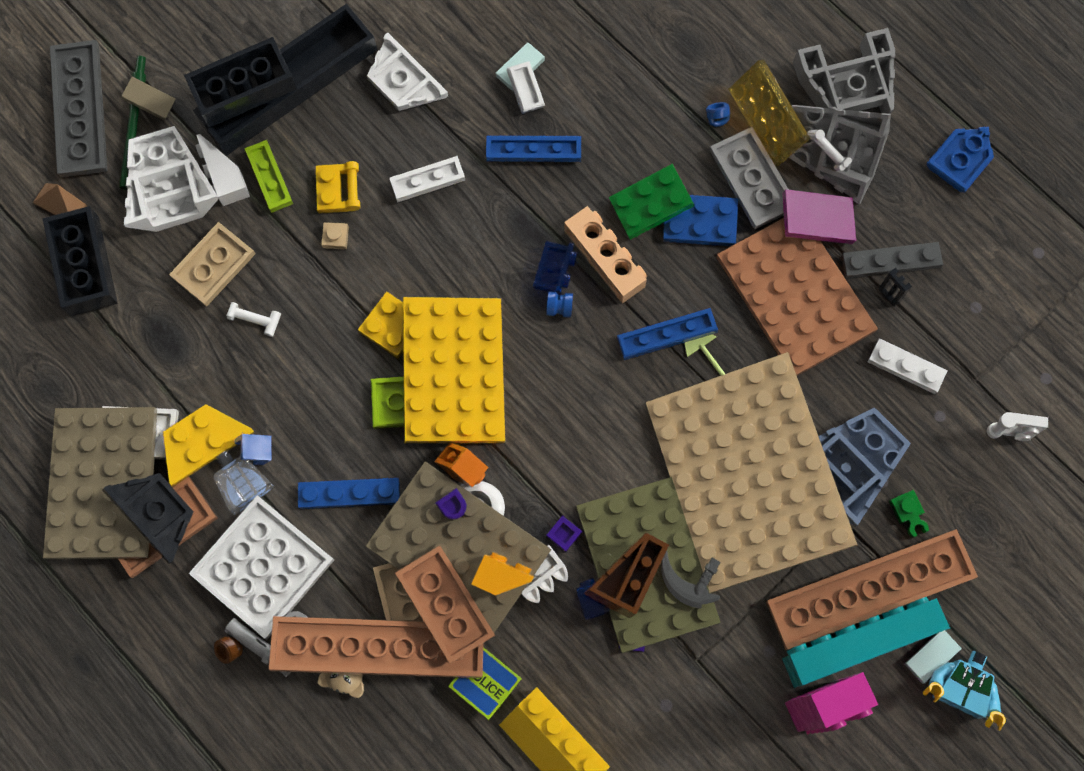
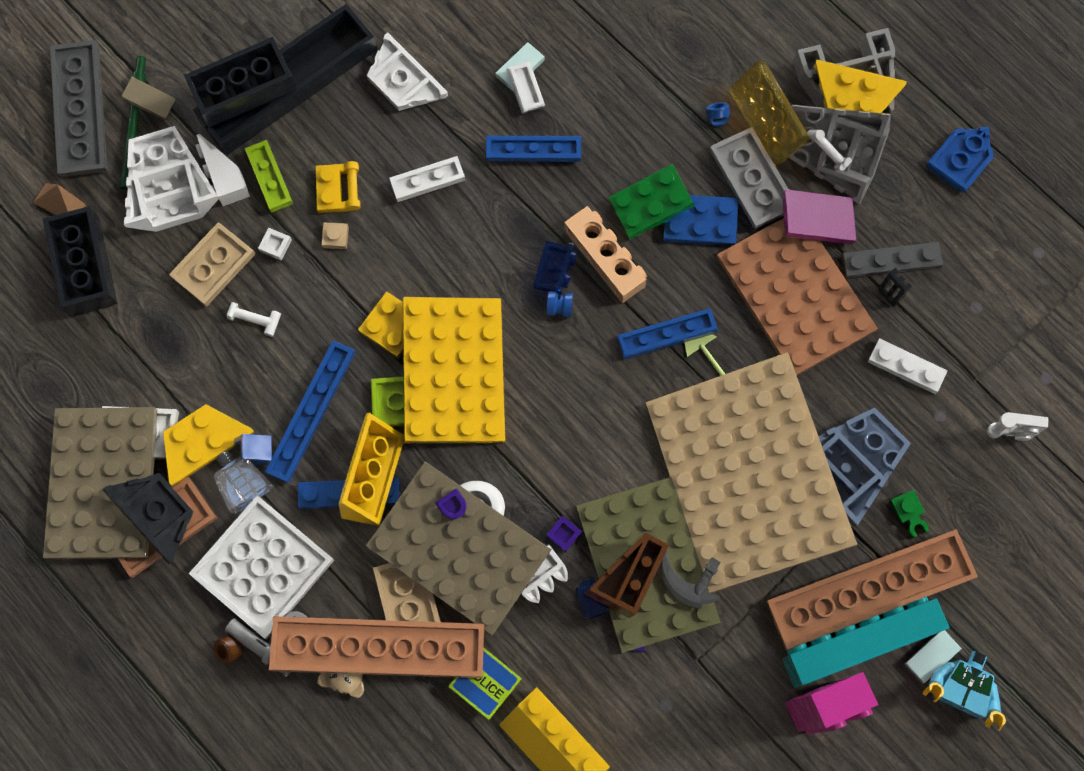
nougat plate [395,546,495,664] -> none
orange brick [434,442,489,487] -> none
light orange slope [471,552,534,595] -> none
none -> white plate [258,228,292,261]
none -> blue plate [265,340,356,484]
none -> yellow slope [338,413,404,526]
none -> yellow wing [814,60,907,113]

